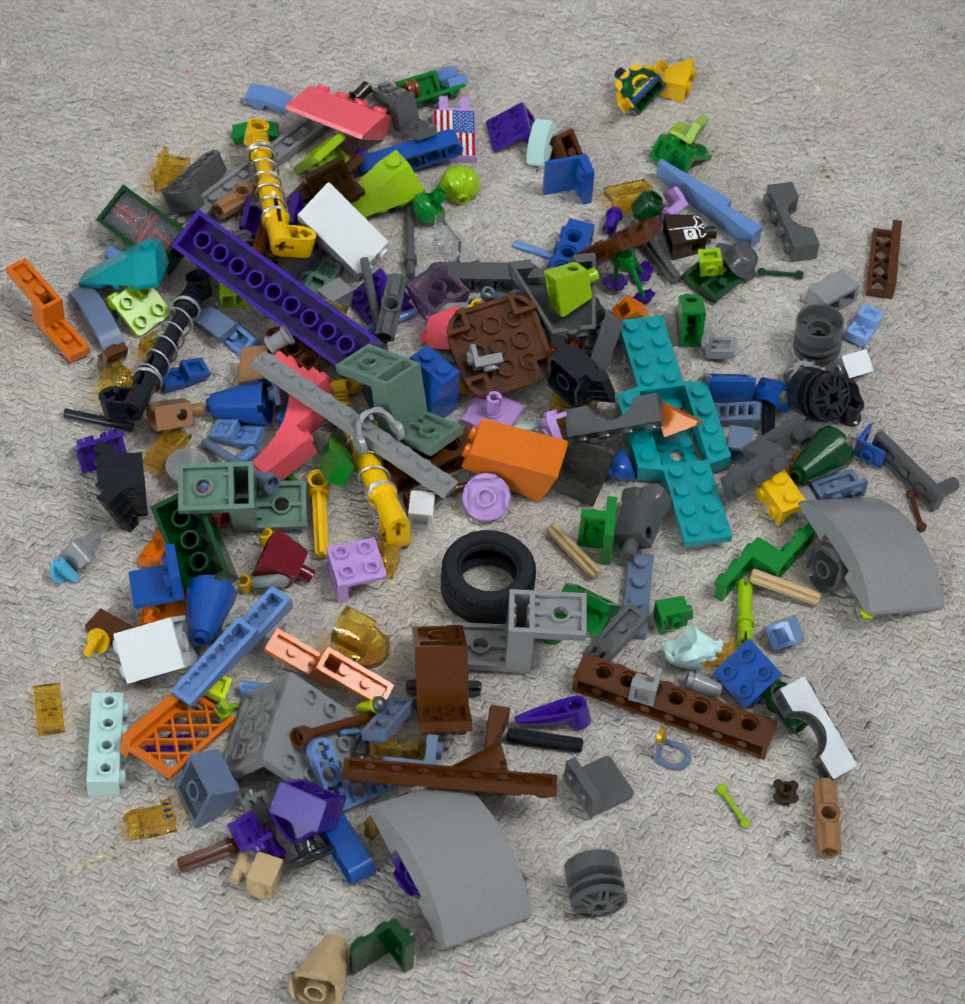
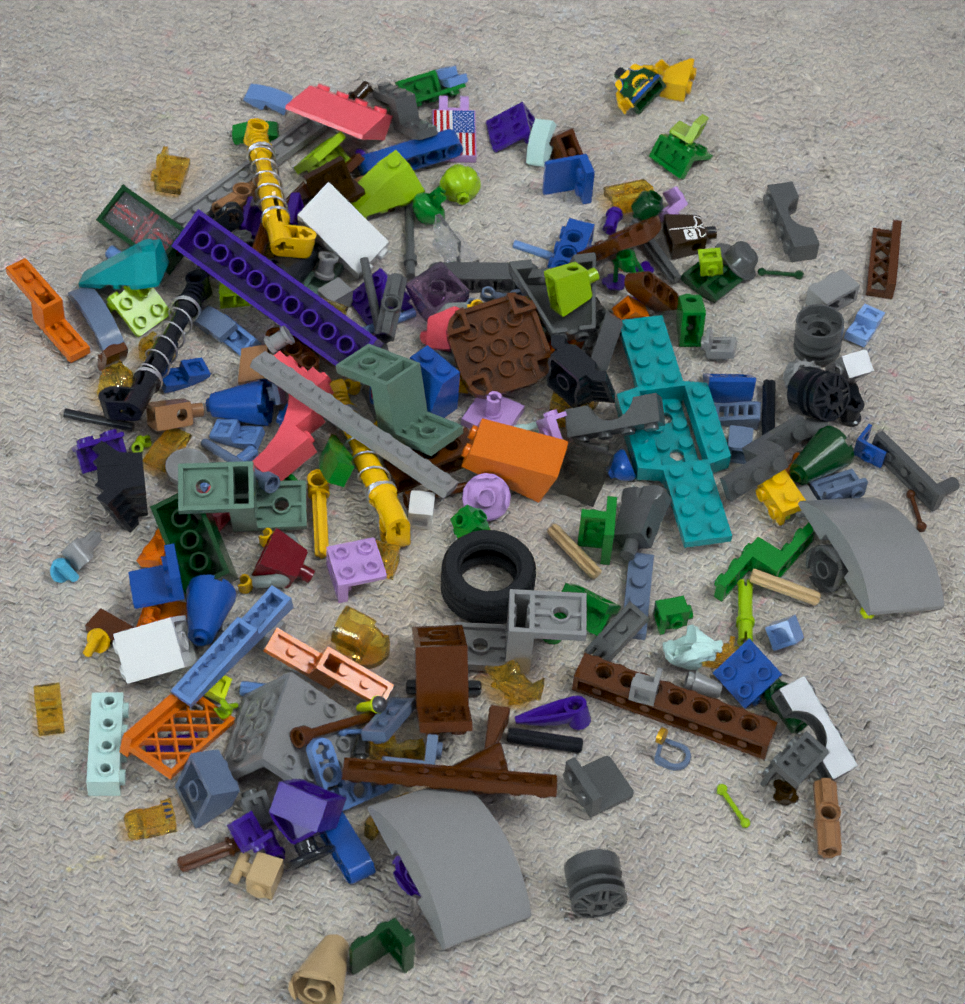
dark grey beam [161,149,227,213] -> none
light grey piece [352,407,405,455] -> none
dark orange bush [402,79,420,98] -> none
light grey bracket [466,344,503,372] -> none
medium blue slope [656,159,762,248] -> none
orange slope [661,401,703,437] -> none
blue bracket [753,377,790,413] -> none
none -> lime arm [131,435,152,454]
none -> black piece [209,201,244,232]
none -> light grey bush [314,251,339,281]
none -> green brick [450,505,491,538]
none -> clear yellow hair [484,659,545,705]
none -> reddish brown beam [624,271,679,312]
none -> dark grey bracket [760,731,830,789]

